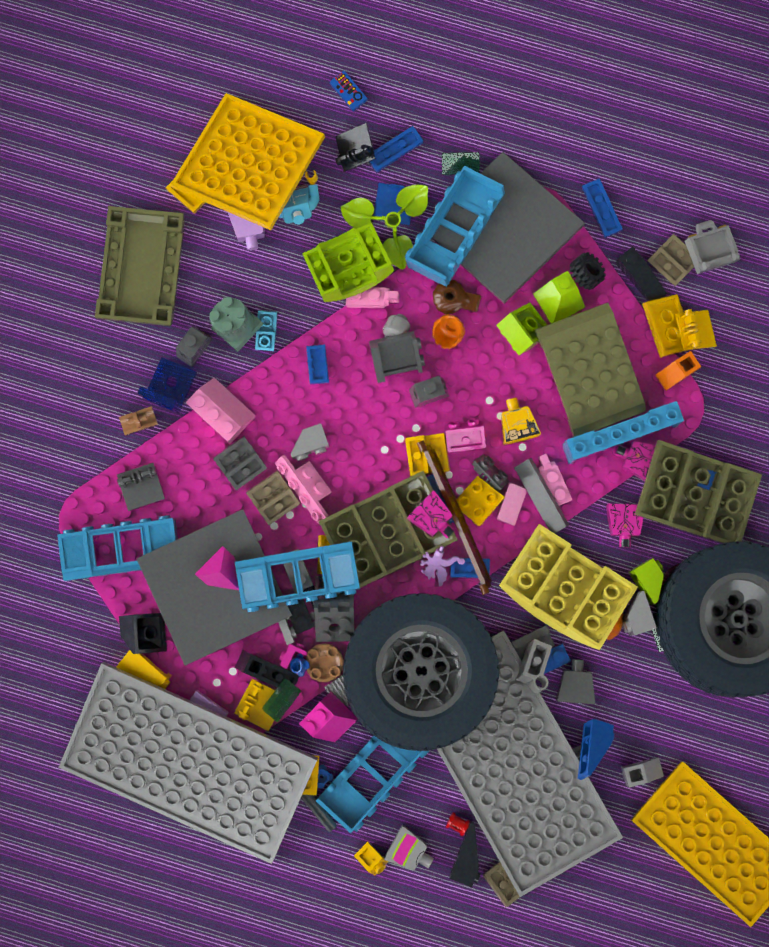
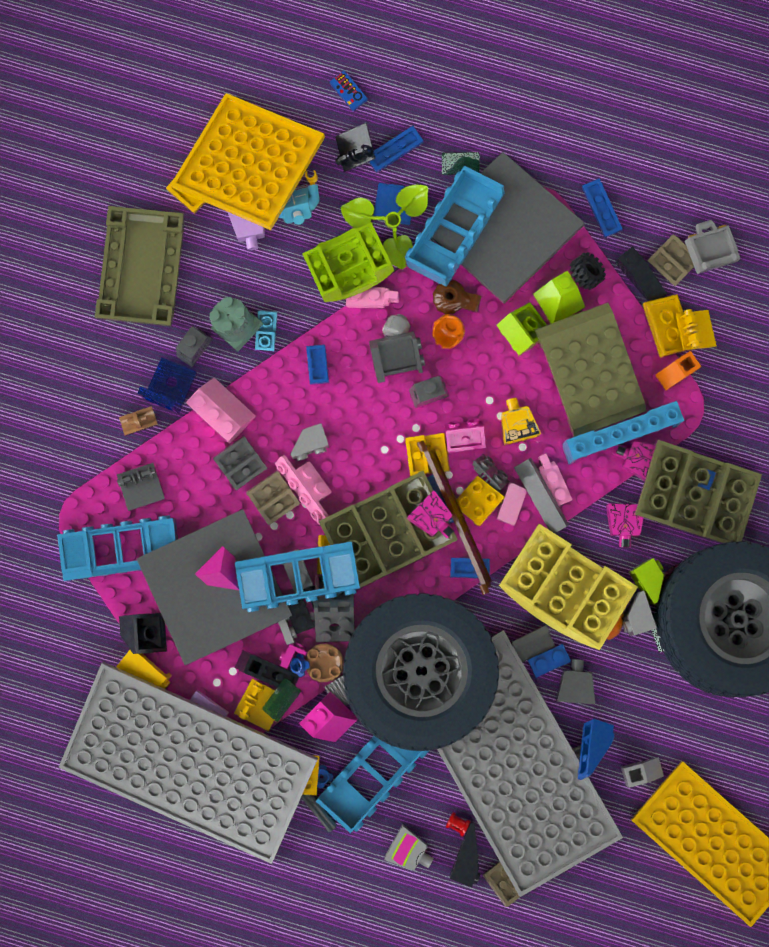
yellow bracket [354,842,388,876] -> none
lavender piece [420,545,465,586] -> none
light grey hinge [516,639,552,693] -> none

